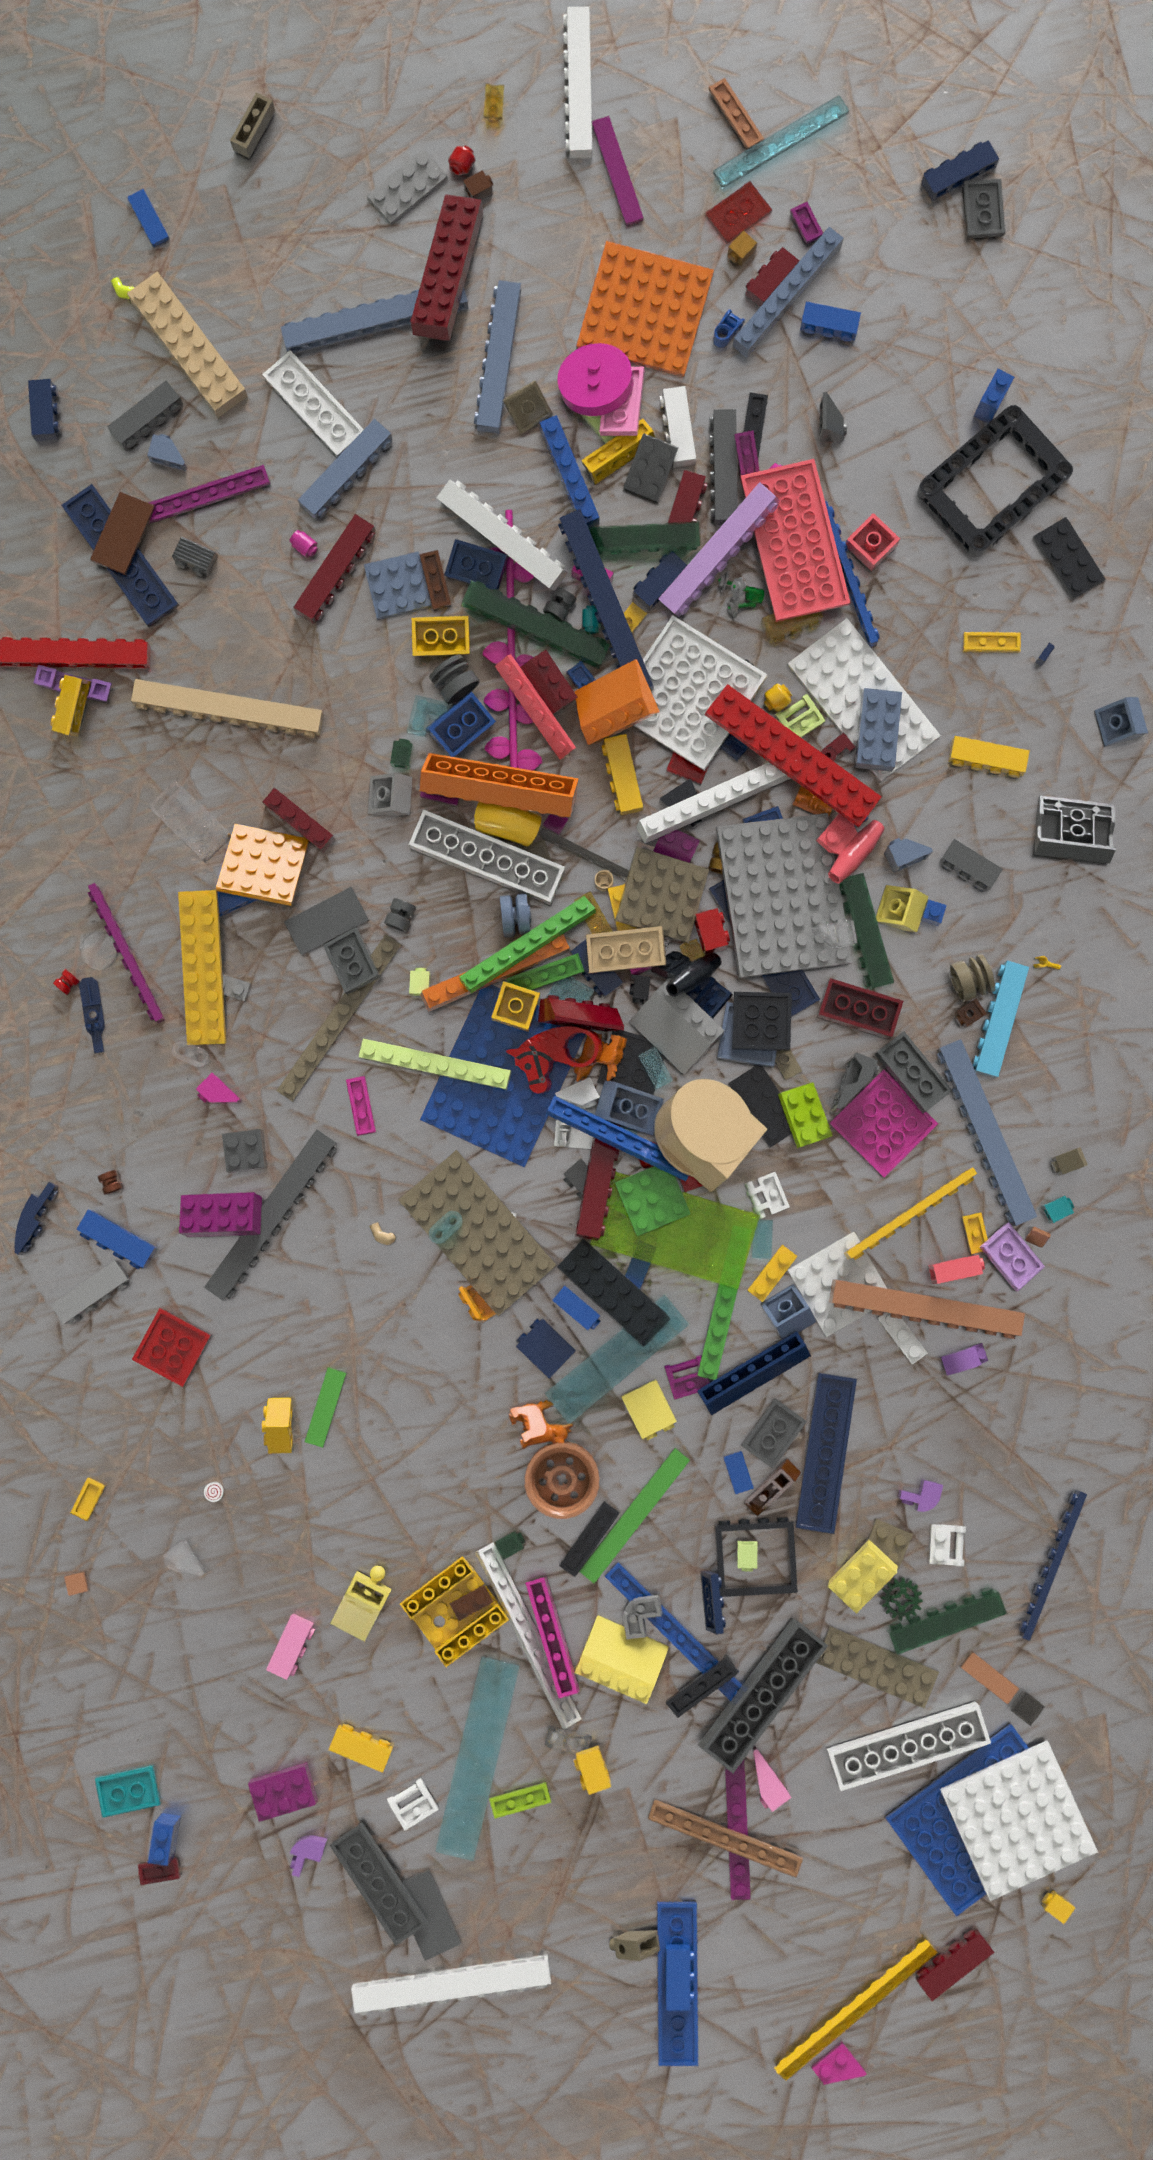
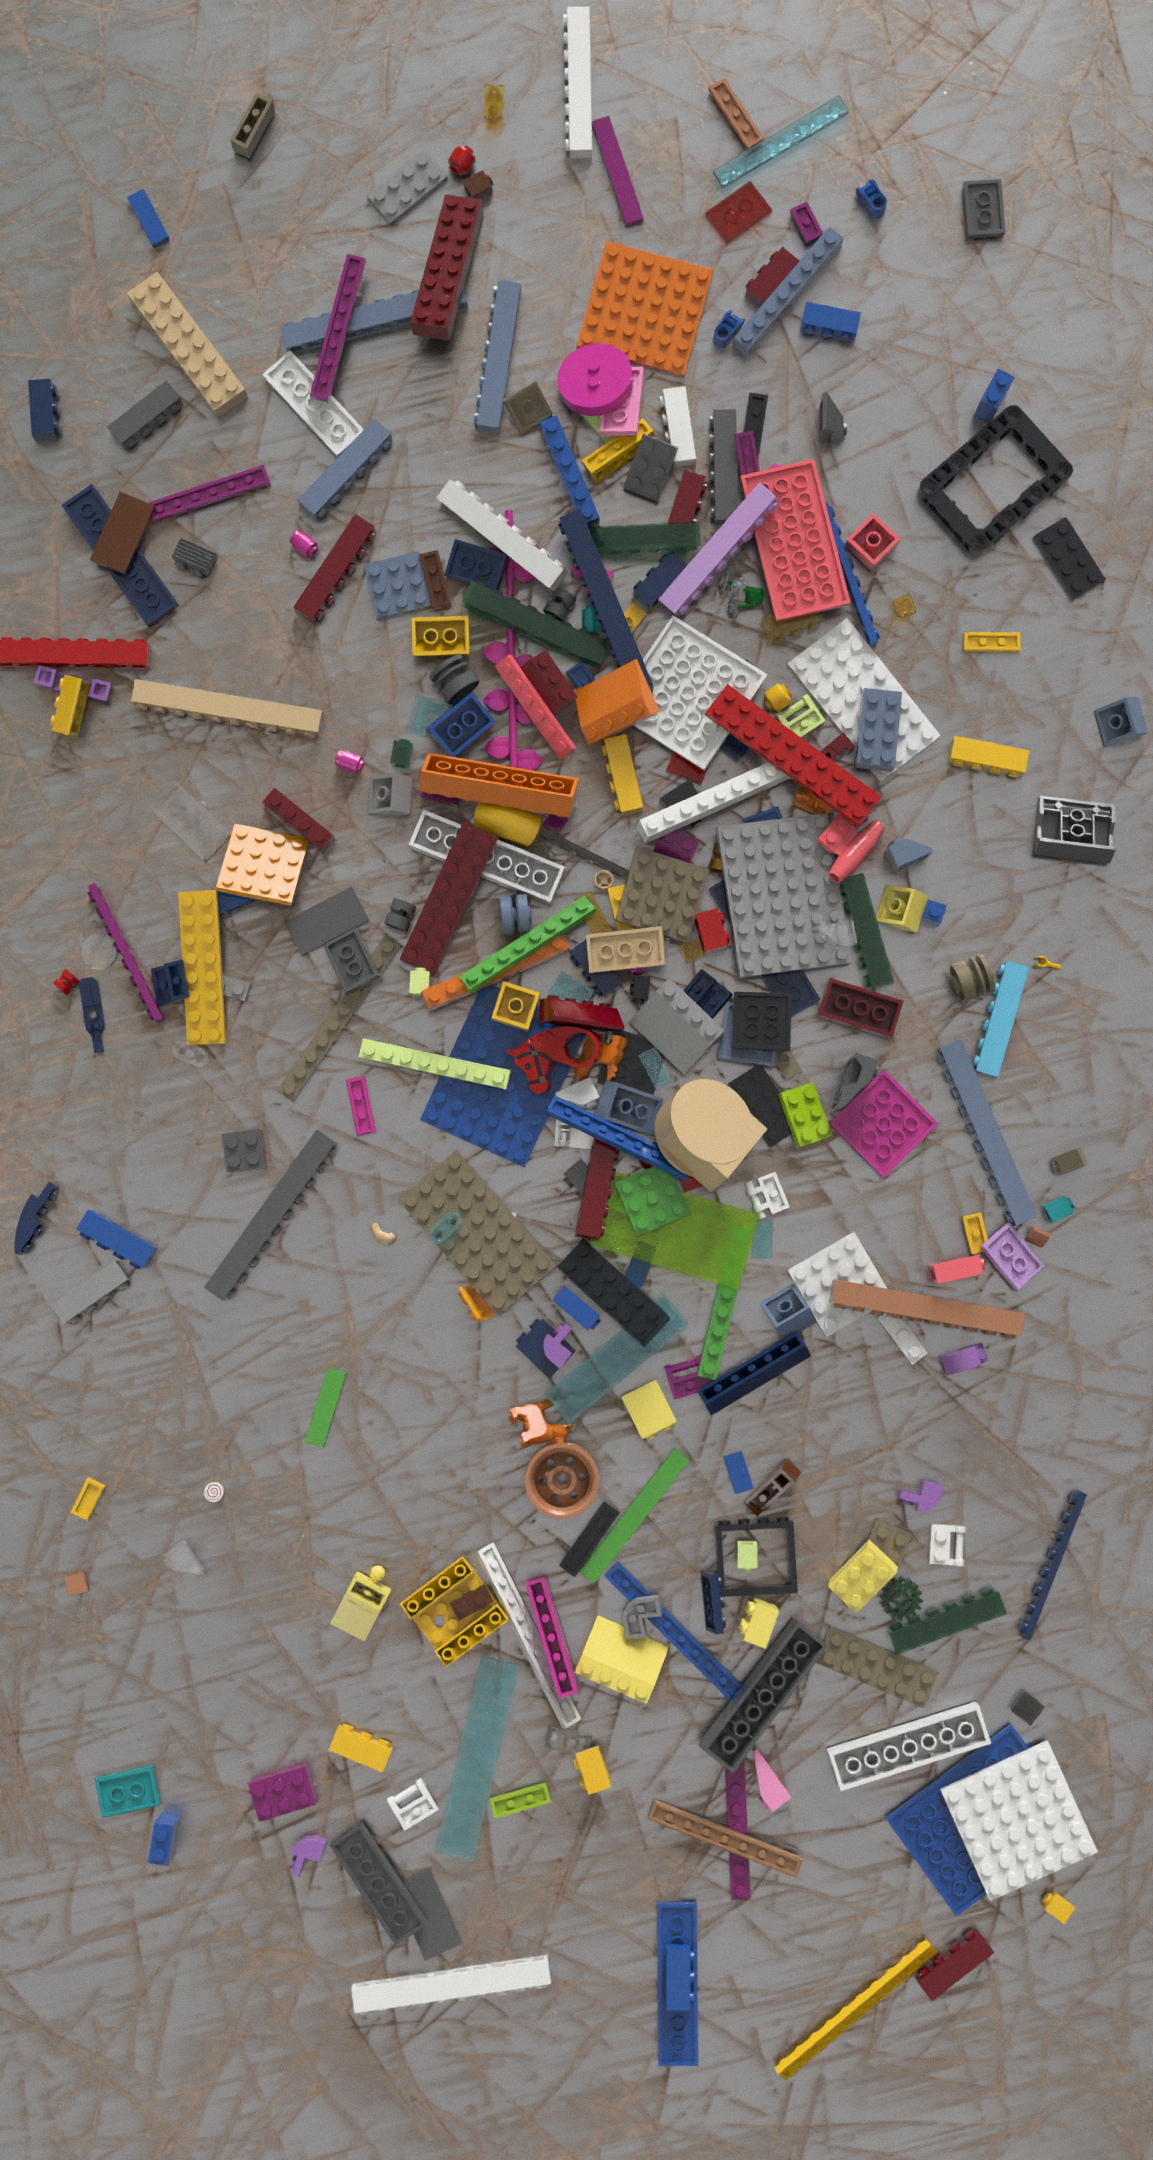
copper wheel [98,1170,122,1195] -> none
neon yellow arm [111,277,134,299] -> none
red plate [132,1308,211,1387] -> none
dark red plate [138,1857,181,1885] -> none
sand blue slope [147,434,187,471] -> none
magenta brick [179,1192,262,1238] -> none
dark pink slope [196,1073,242,1104] -> none
yellow brick [262,1398,293,1454] -> none
bright pink brick [266,1614,315,1680] -> none
clear green brick [494,1530,526,1560] -> none
bright green plate [506,953,584,990] -> none
dark tan torso [609,1930,660,1961] -> none
black plate [651,951,722,997] -> none
black plate [666,1656,739,1718] -> none
pearl gold brick [727,230,757,266] -> none
dark grey plate [741,1399,807,1469] -> none
yellow plate [747,1245,798,1302] -> none
dark blue plate [795,1373,857,1534] -> none
dark pink wing [811,2042,866,2085] -> none
yellow plate [844,1167,977,1260] -> none
dark grey plate [875,1031,953,1114] -> none
dark blue brick [921,140,999,201] -> none
dark grey brick [940,839,1003,891] -> none
reddish brown brick [954,998,987,1028] -> none
nougat tile [960,1652,1019,1704] -> none
dark blue tile [1036,642,1055,666] -> none
none -> dark blue slope [151,960,190,1006]
none -> magenta plate [309,254,366,403]
none -> dark pink brick [335,751,364,774]
none -> dark red plate [400,821,499,976]
none -> medium lavender brick [543,1323,572,1368]
none -> light yellow brick [738,1596,779,1649]
none -> blue piece [855,179,887,218]
none -> clear yellow plate [892,594,917,619]

